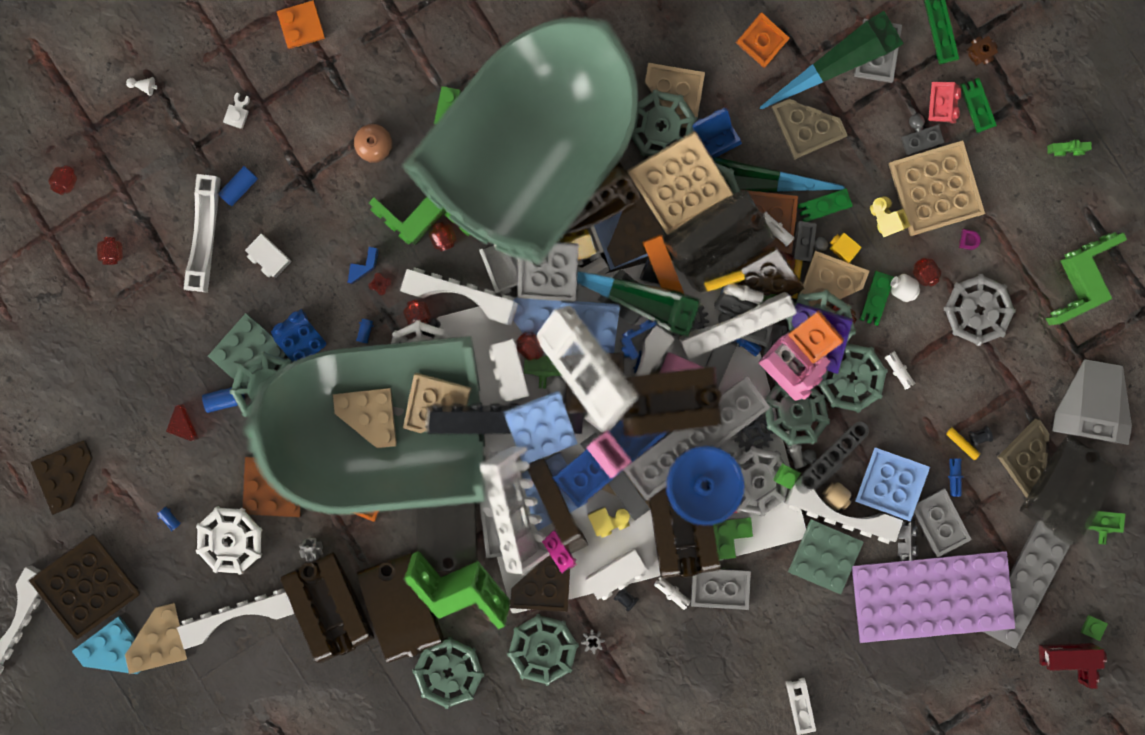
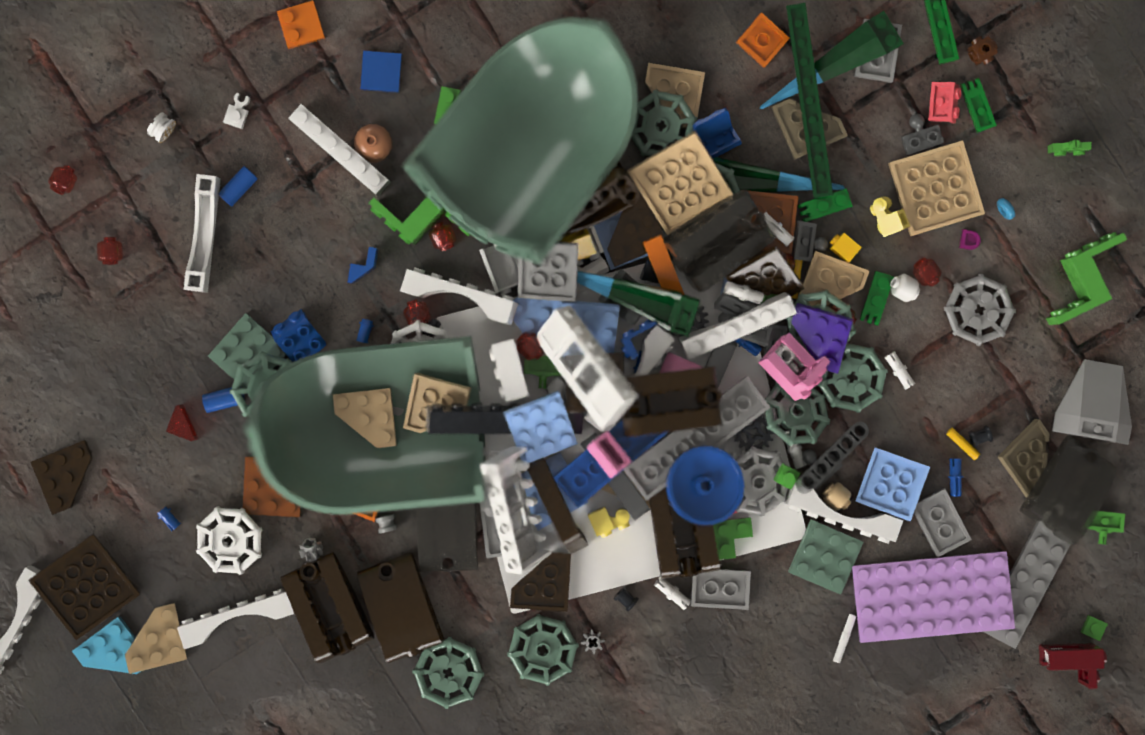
white piece [126,77,157,96] -> none
white brick [245,234,292,278] -> none
clear red plate [369,273,391,295] -> none
bright green bracket [404,551,510,629] -> none
dark pink hinge [542,530,577,573] -> none
white brick [586,548,647,600] -> none
yellow piece [704,270,744,292] -> none
white plate [786,678,816,735] -> none
orange plate [788,310,844,364] -> none
flat silver hinge [898,521,918,561] -> none
none -> white wheel [147,112,176,143]
none -> white arch [288,104,391,196]
none -> blue tile [360,51,402,93]
none -> light grey wheel [375,514,397,534]
none -> dark green plate [786,2,833,198]
none -> white piece [833,614,857,663]
none -> dark azure piece [997,198,1015,220]

